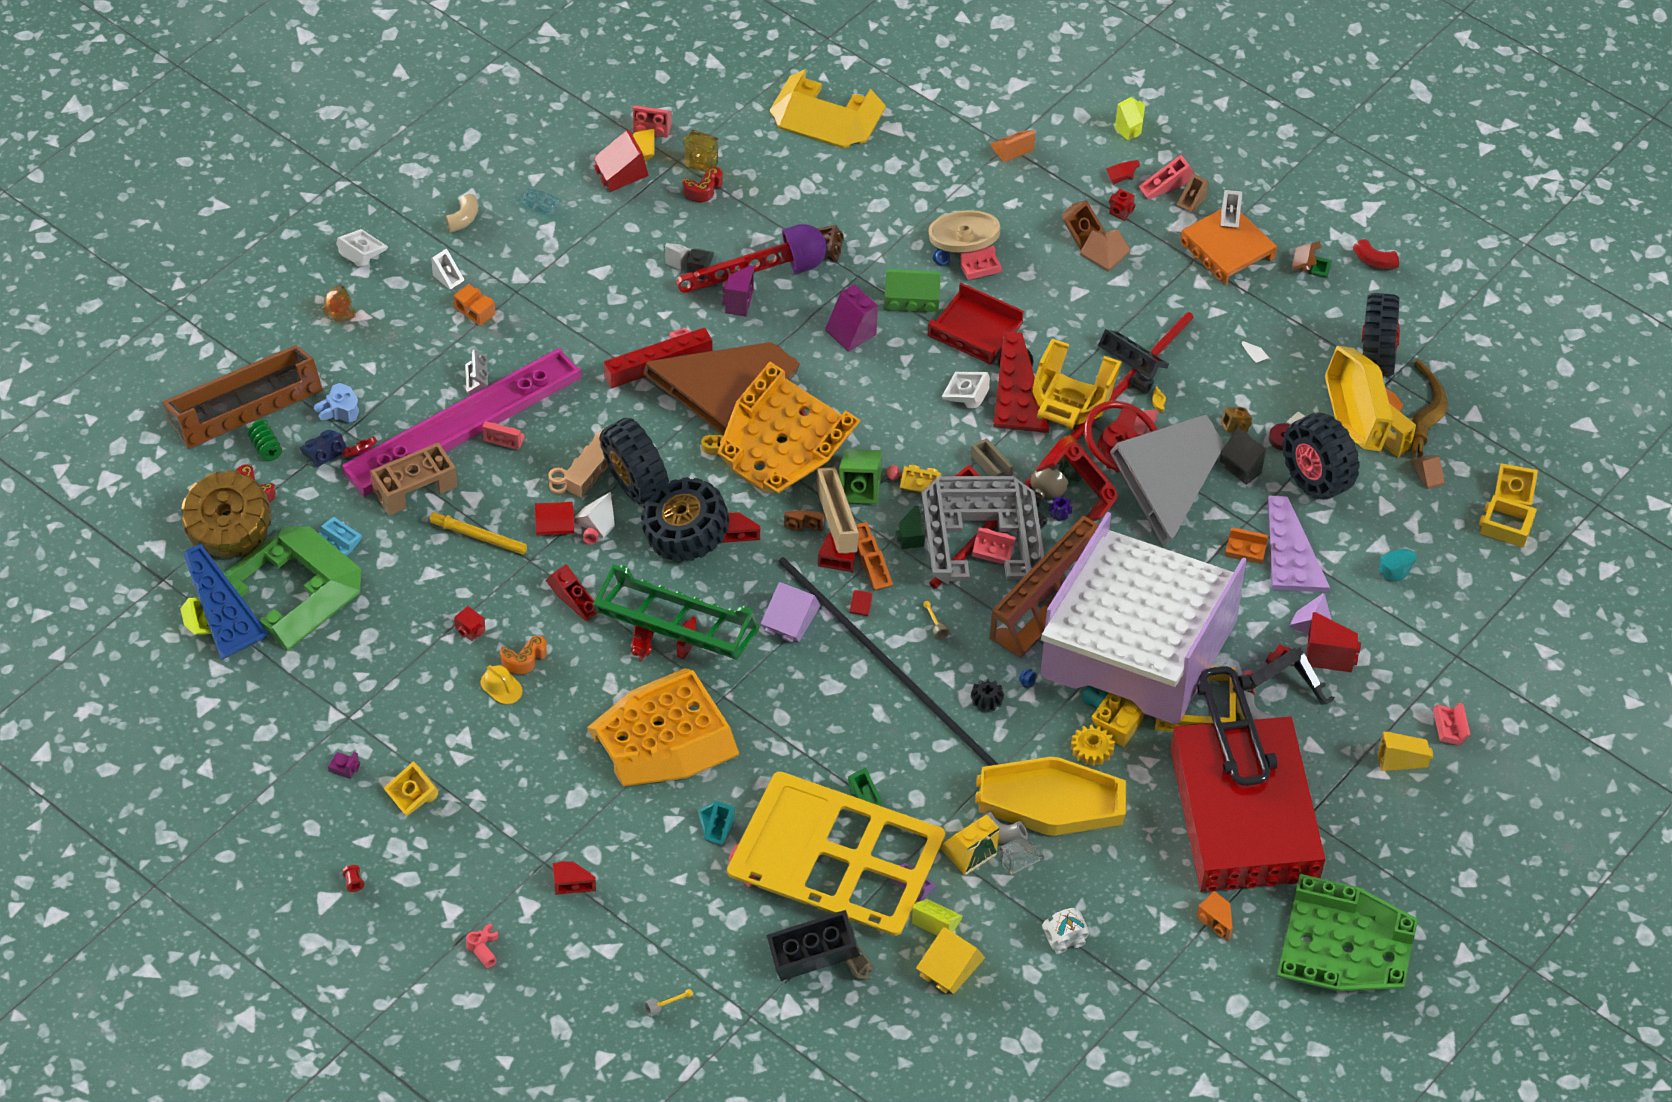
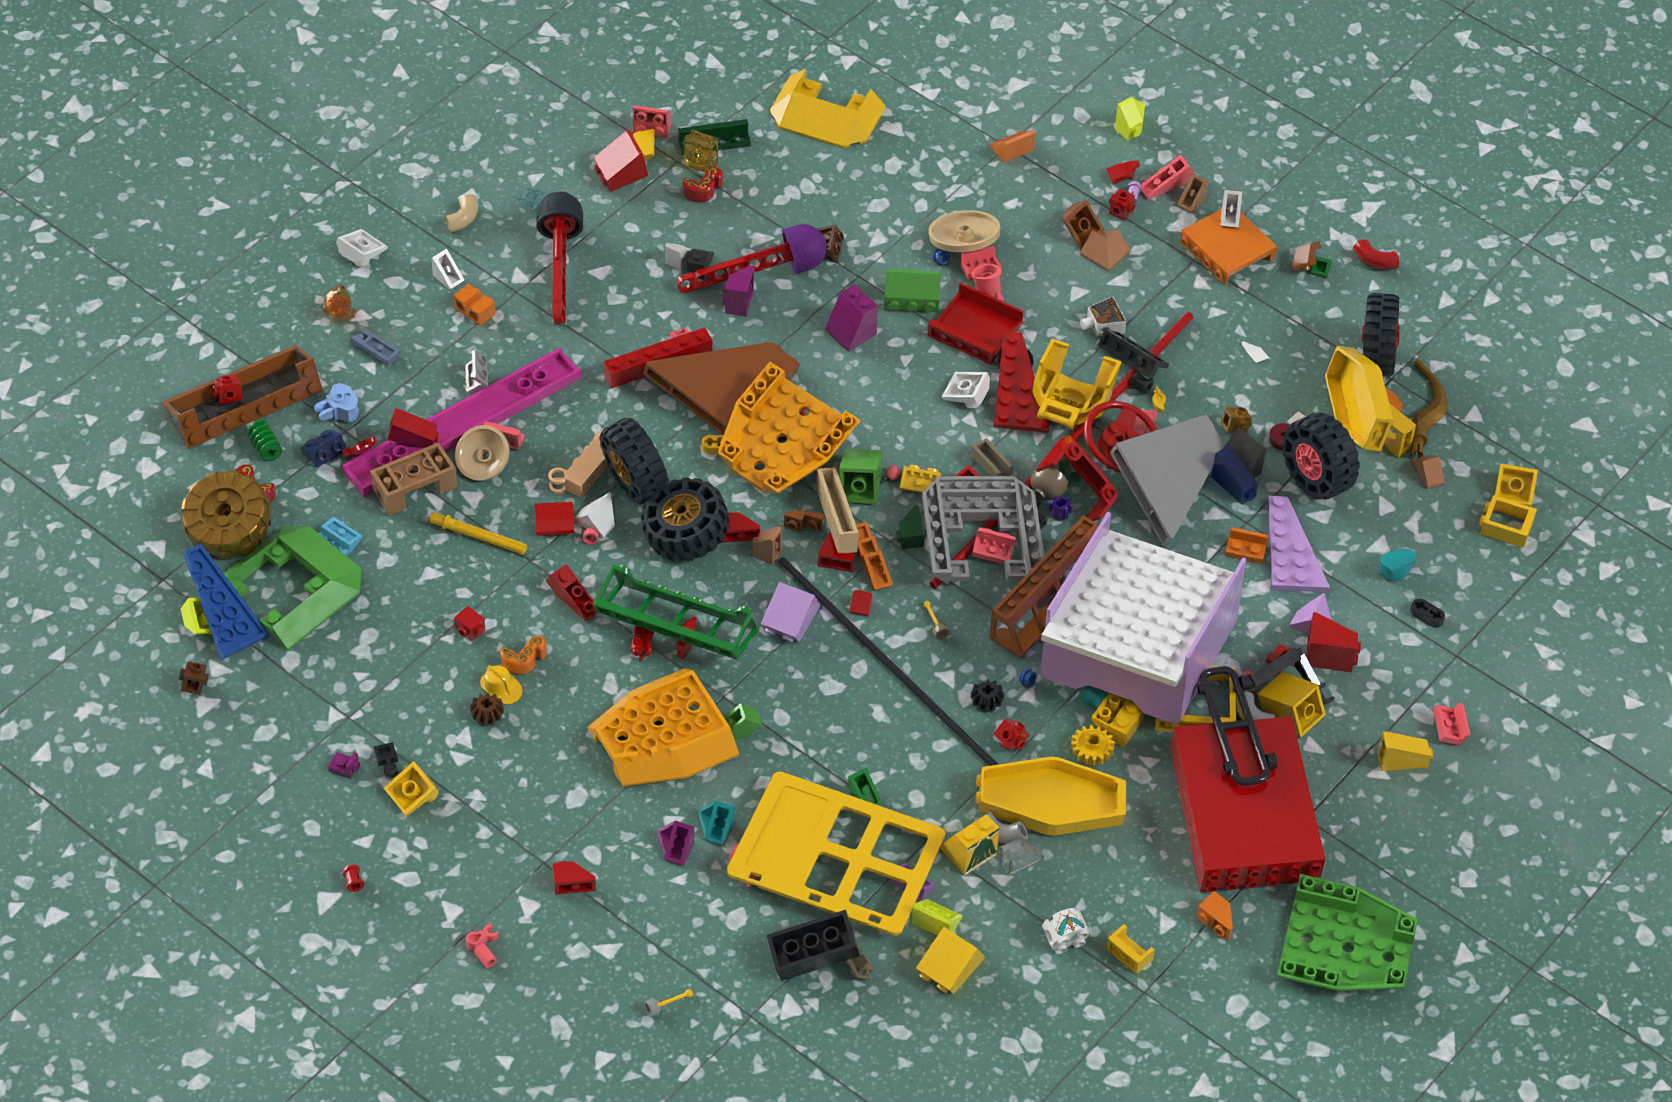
none -> reddish brown brick [179,661,209,695]
none -> red brick [212,375,242,404]
none -> sand blue plate [350,328,401,366]
none -> black plate [373,742,398,779]
none -> red slope [387,408,439,447]
none -> tan dish [455,425,510,481]
none -> reddish brown gear [470,692,504,726]
none -> piece [536,191,583,325]
none -> magenta slope [657,820,695,865]
none -> dark green fence [678,119,751,155]
none -> bright green slope [724,703,762,739]
none -> nougat slope [751,526,782,565]
none -> coral hat [972,264,1004,301]
none -> red brick [993,719,1030,750]
none -> torso [1080,297,1126,337]
none -> yellow panel [1106,924,1155,975]
none -> lavender pin [1127,181,1142,204]
none -> clear blue slope [1211,445,1258,505]
none -> yellow slope [1257,671,1326,738]
none -> black beam [1410,599,1445,628]

